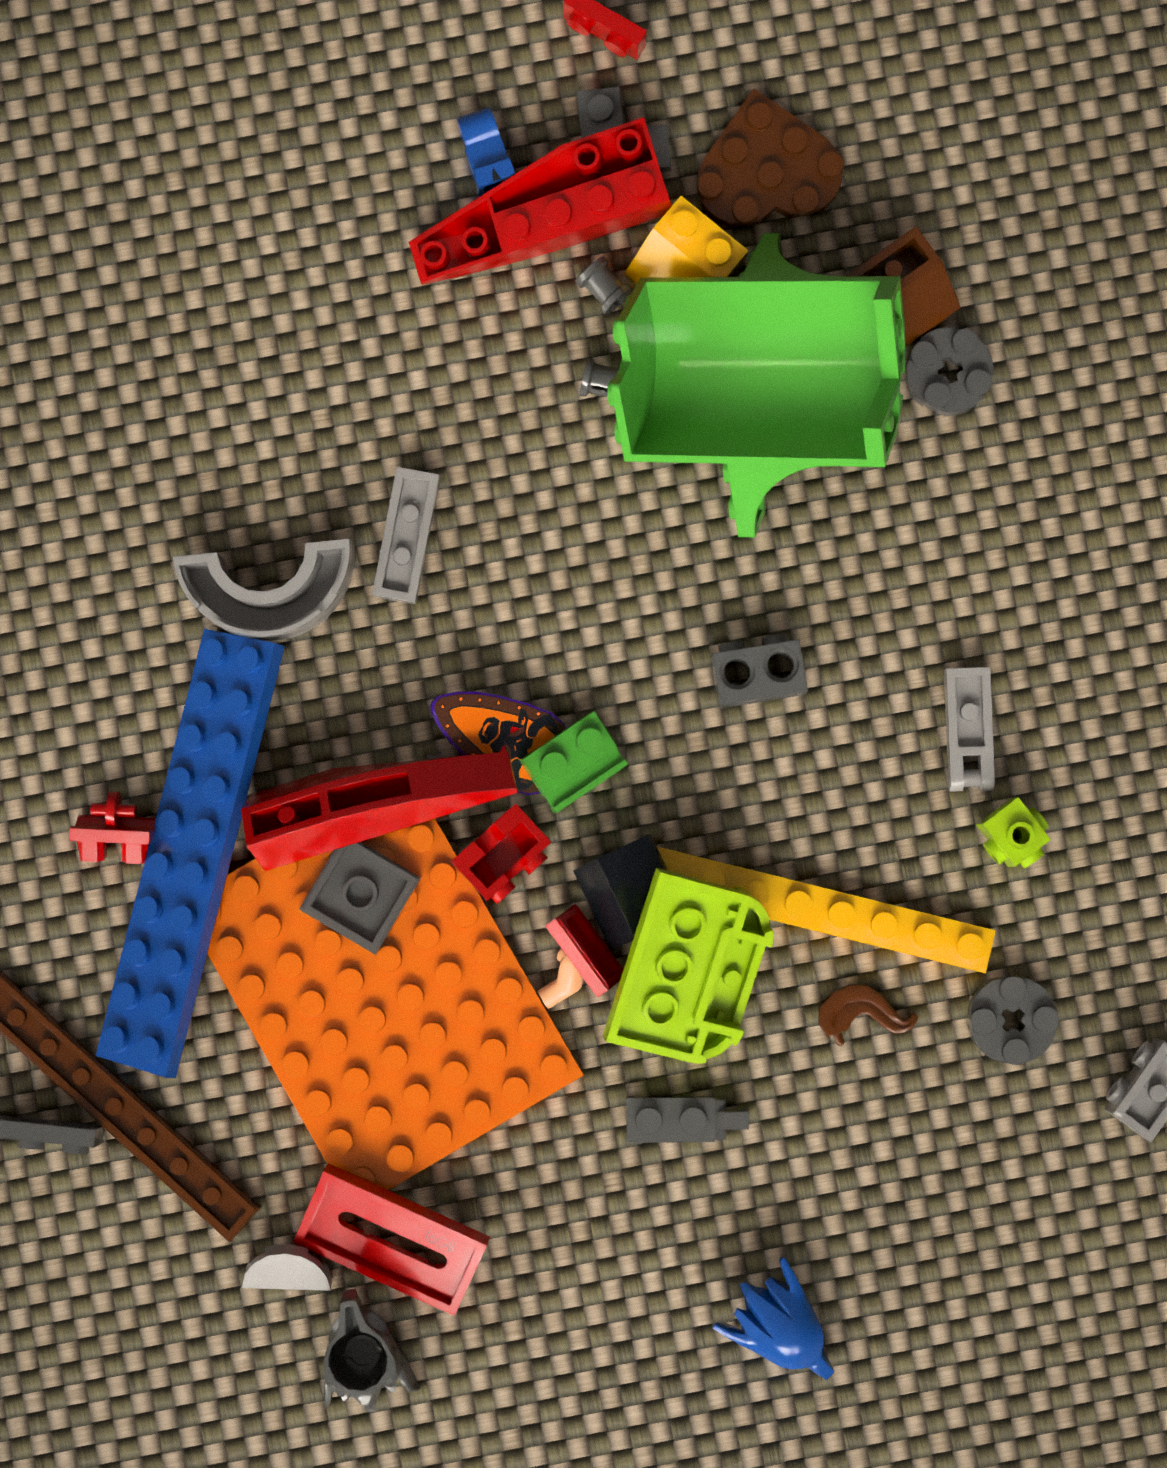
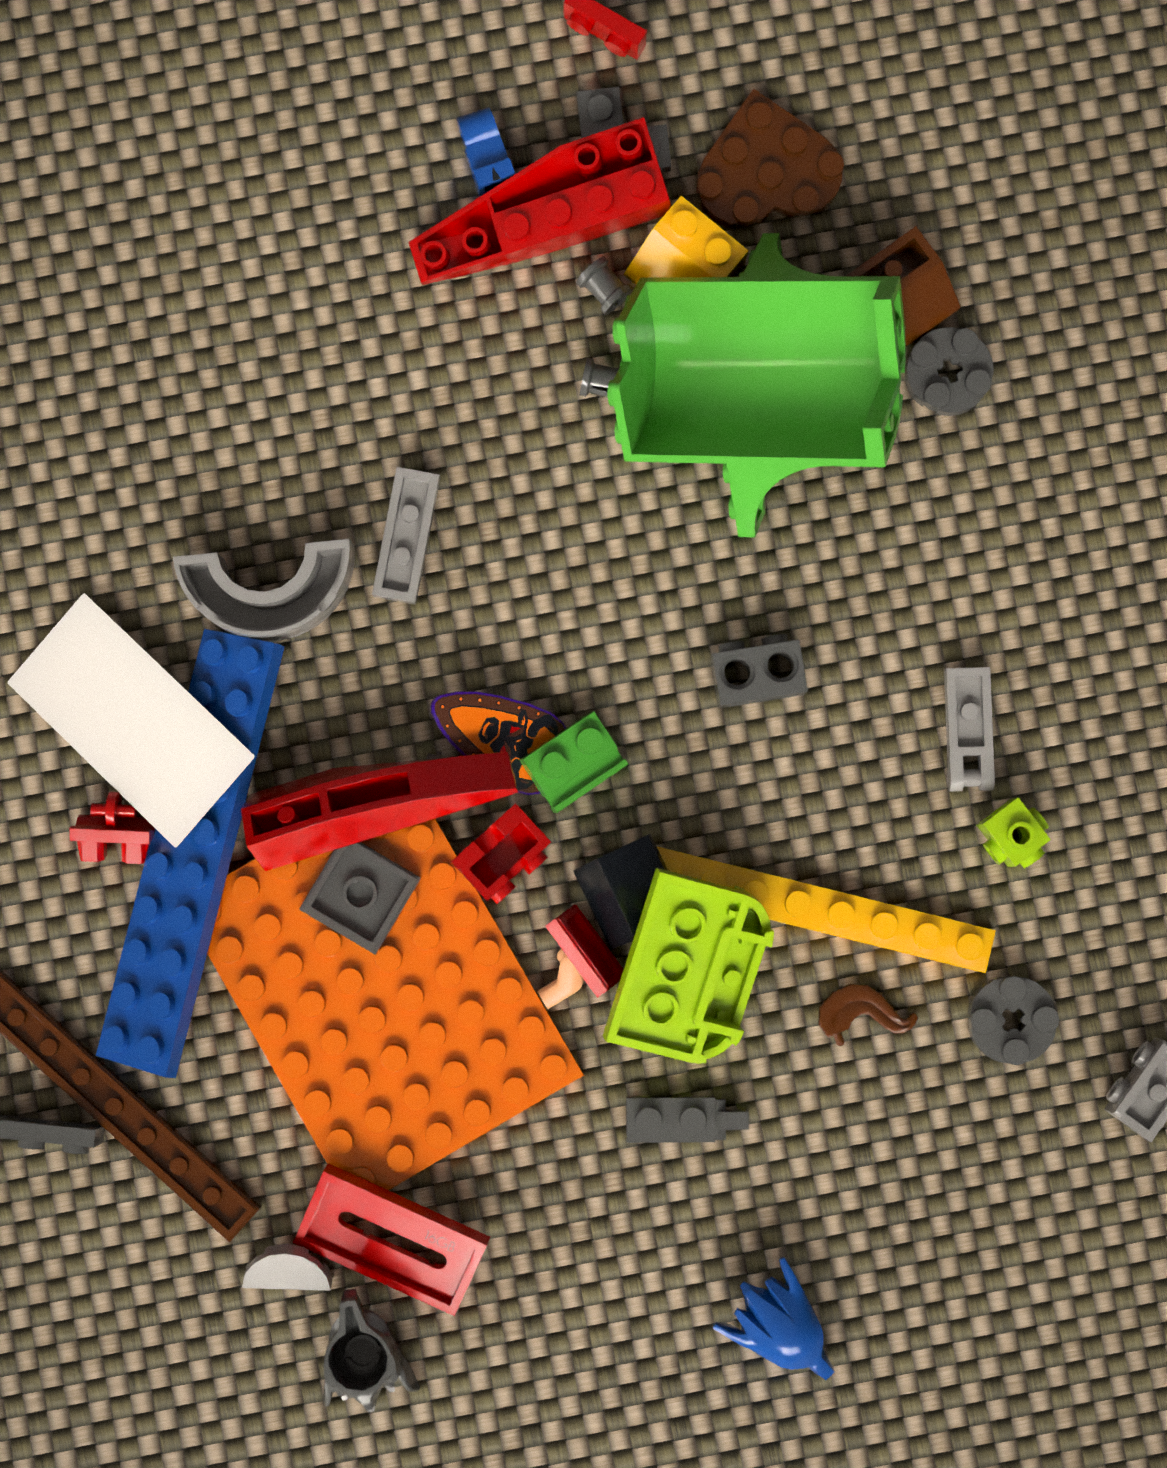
none -> white sticker [8,593,255,847]

